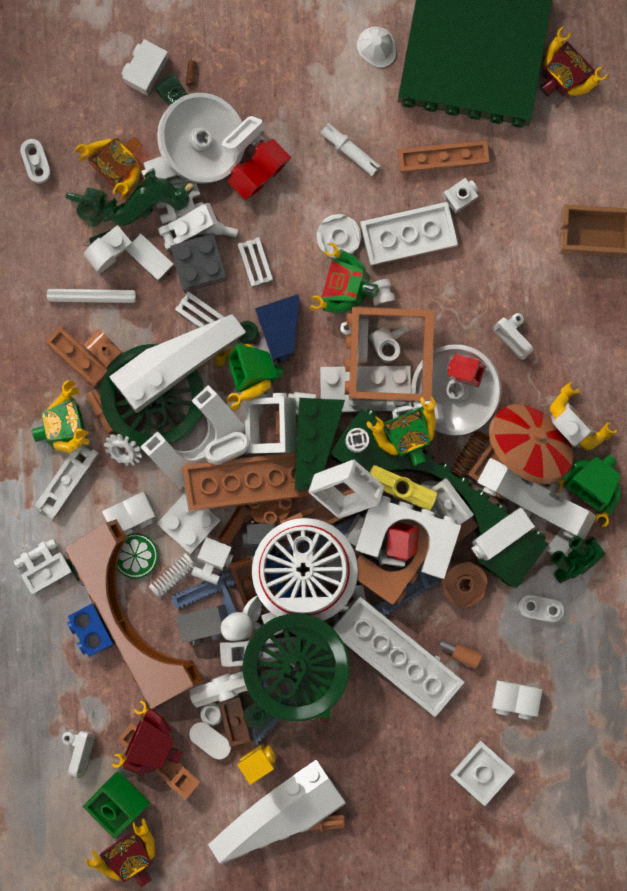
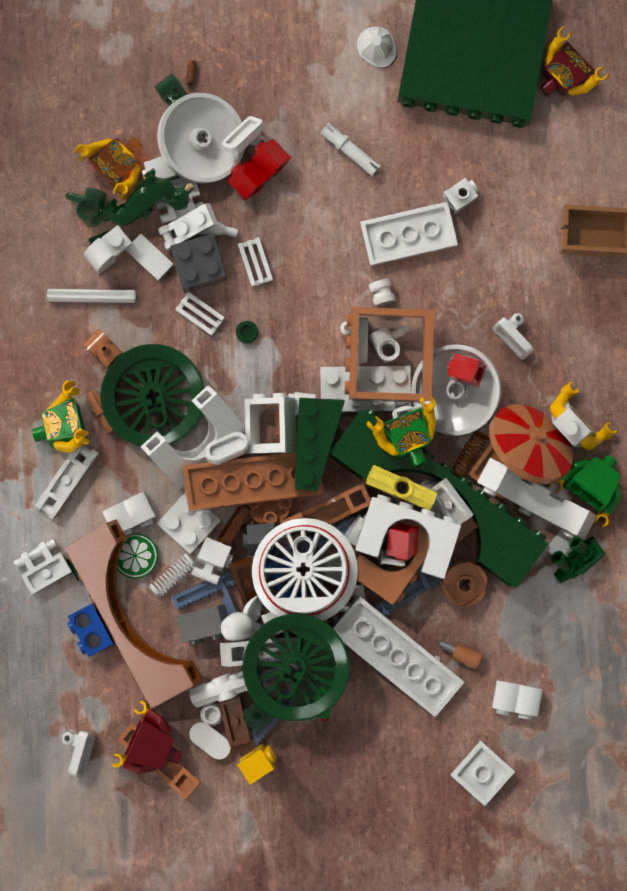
white plate [20,139,51,184] -> none
nougat tile [45,326,108,388] -> none
green slope [82,771,150,839] -> none
torso [84,818,155,888] -> none
white gear [104,434,142,466] -> none
white wedge [110,314,246,413] -> none
white piece [122,39,169,96] -> none
white wedge [208,760,346,864] -> none
green torso [215,344,283,411] -> none
dark blue slope [255,294,299,364] -> none
nougat axle [307,814,345,832] -> none
torso [309,243,378,314] -> none
white window [309,460,384,519] -> none
white tile [317,214,361,259] -> none
white wheel [346,428,369,453] -> none
nougat plate [398,140,489,173] -> none
white window [471,508,535,561] -> none
white plate [518,595,564,622] -> none

